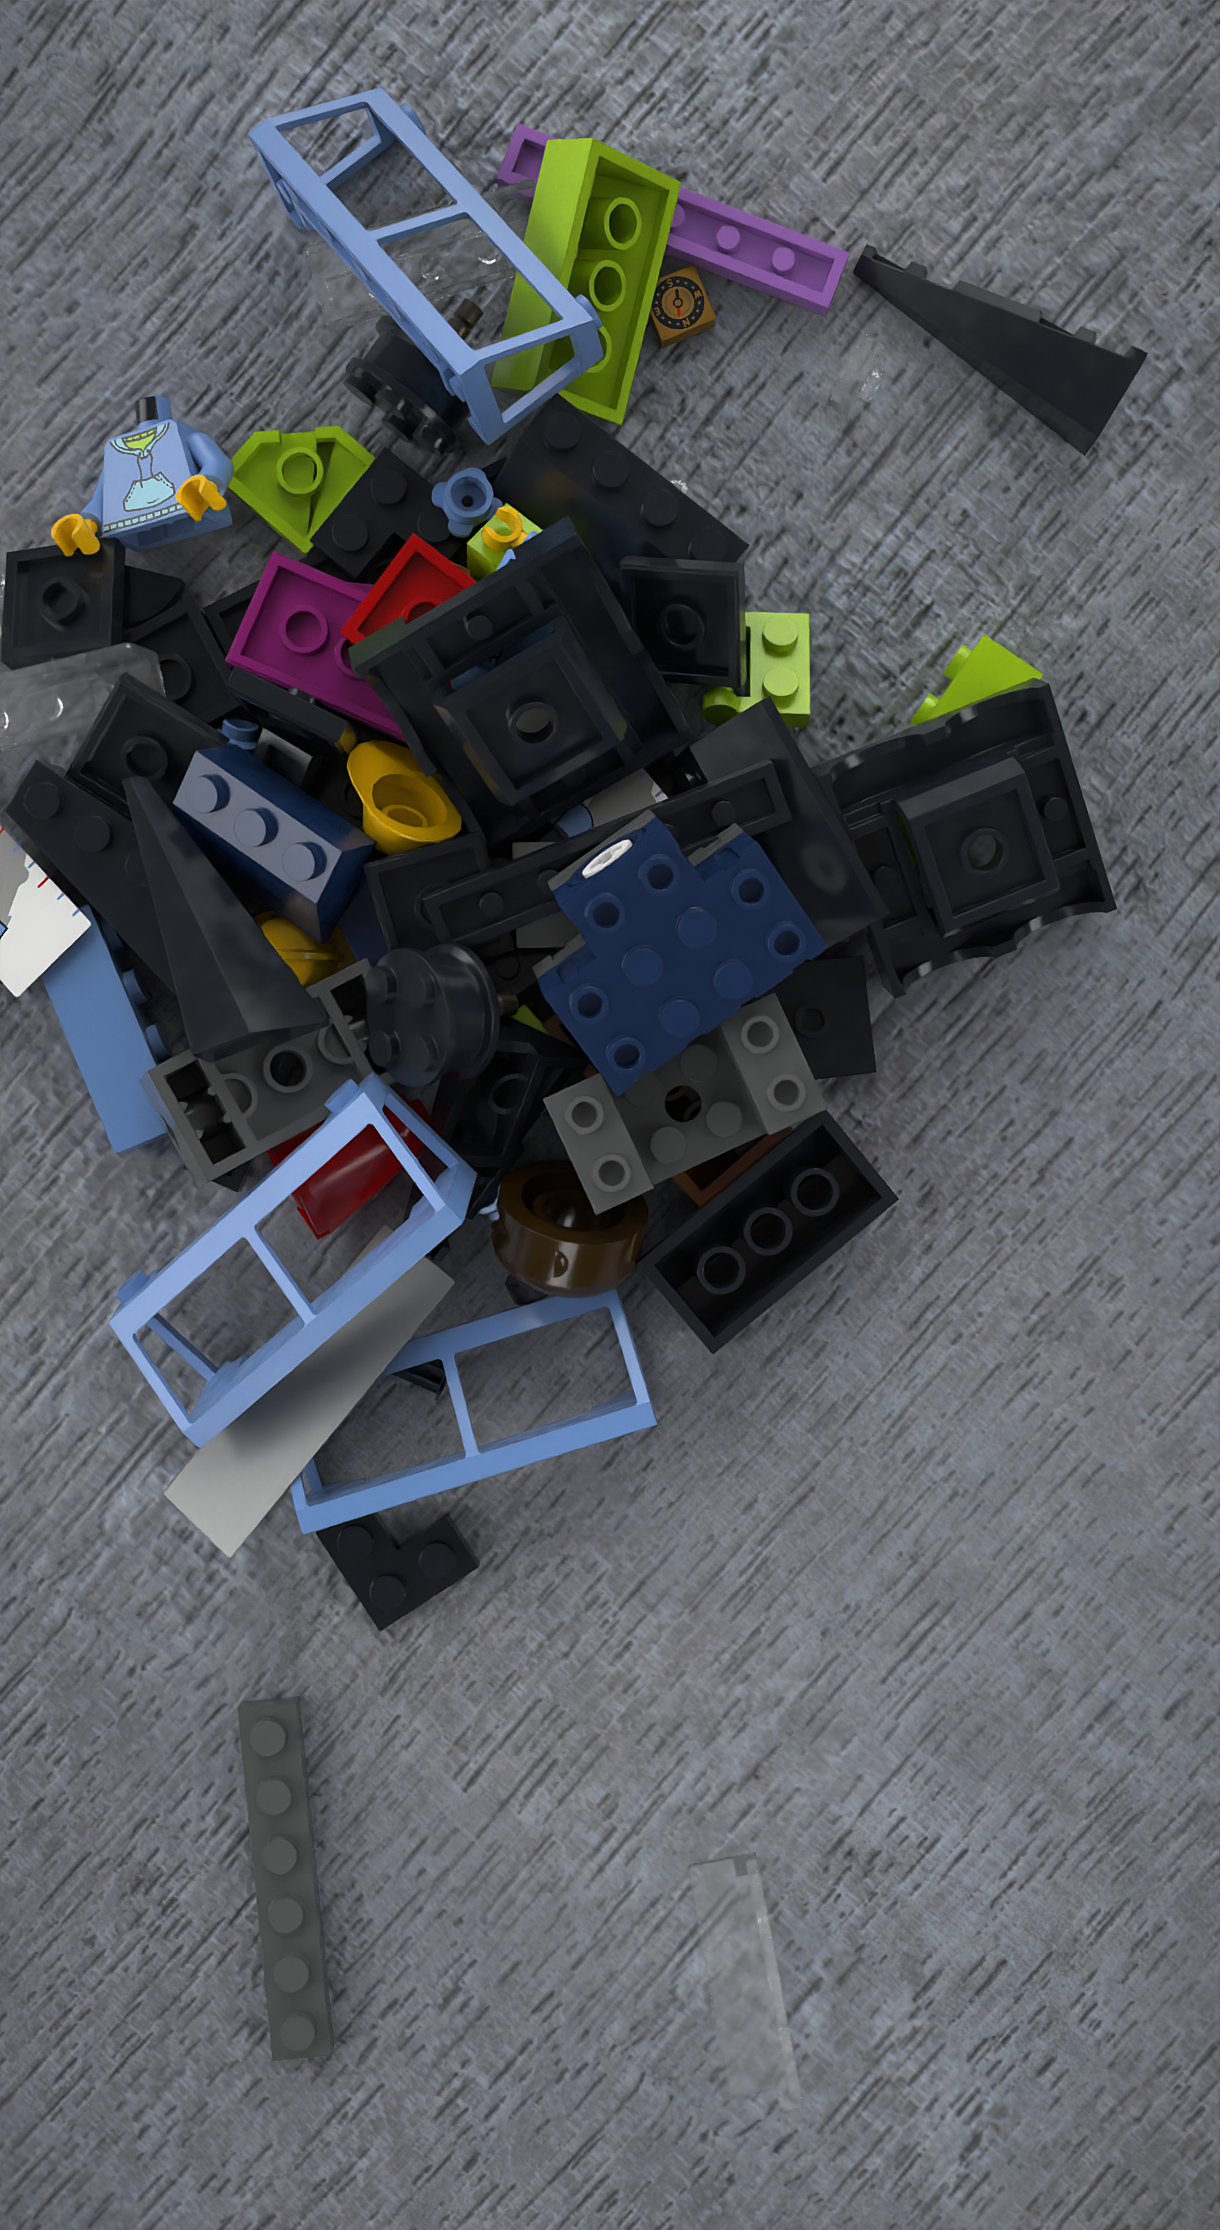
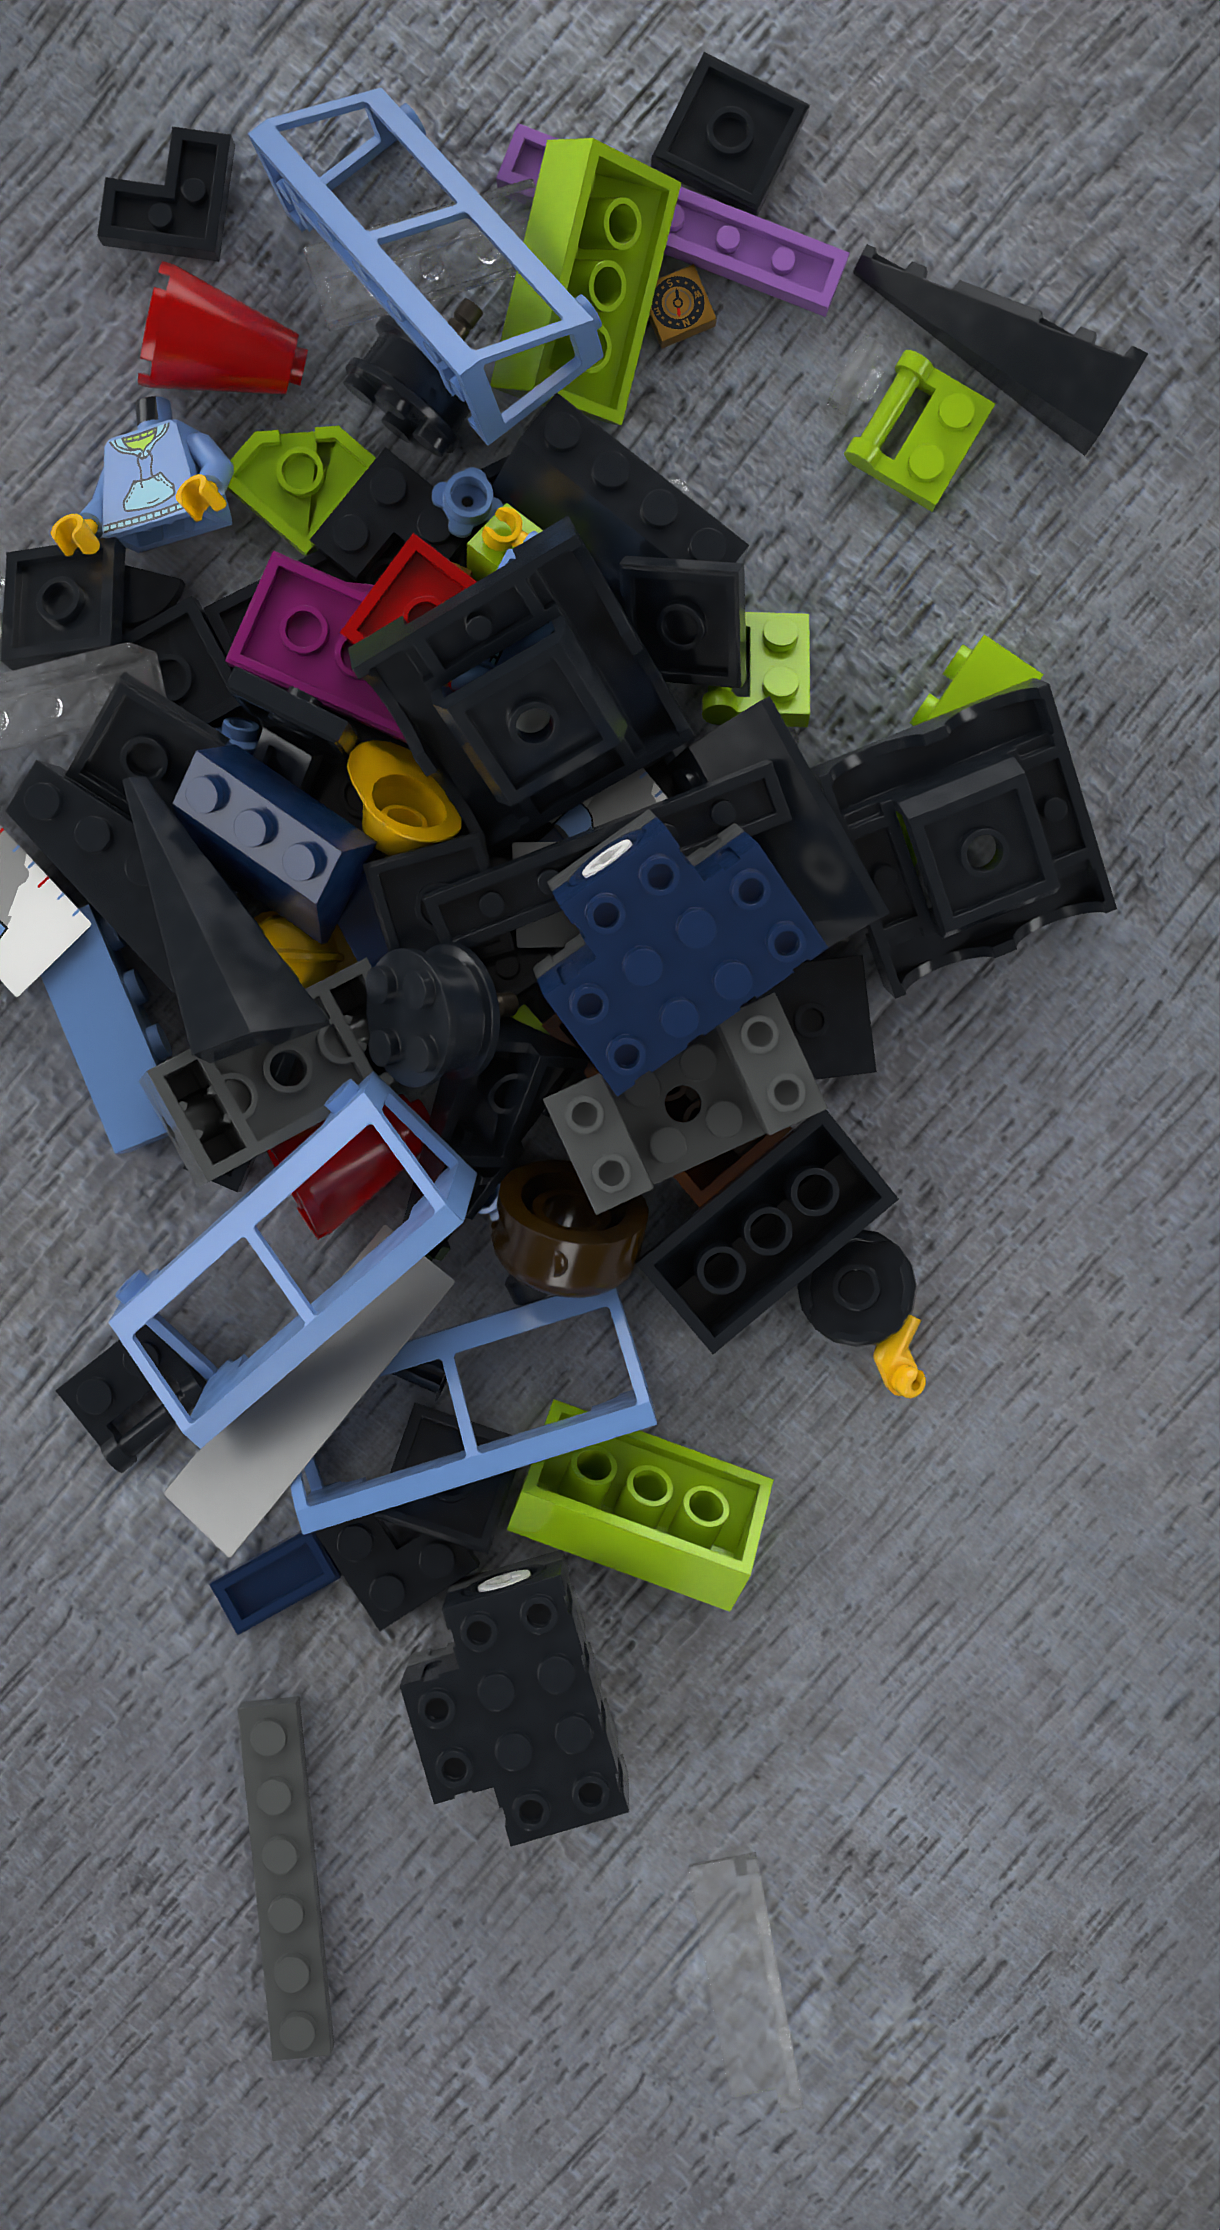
none -> black plate [55,1324,207,1473]
none -> black plate [97,126,235,262]
none -> red cone [138,261,308,395]
none -> dark blue tile [209,1530,342,1635]
none -> black plate [375,1403,517,1555]
none -> black piece [400,1550,629,1847]
none -> lime slope [507,1399,774,1612]
none -> black plate [651,52,810,216]
none -> black tile [797,1229,918,1348]
none -> lime plate [844,350,996,512]
none -> yellow arm [873,1315,926,1399]

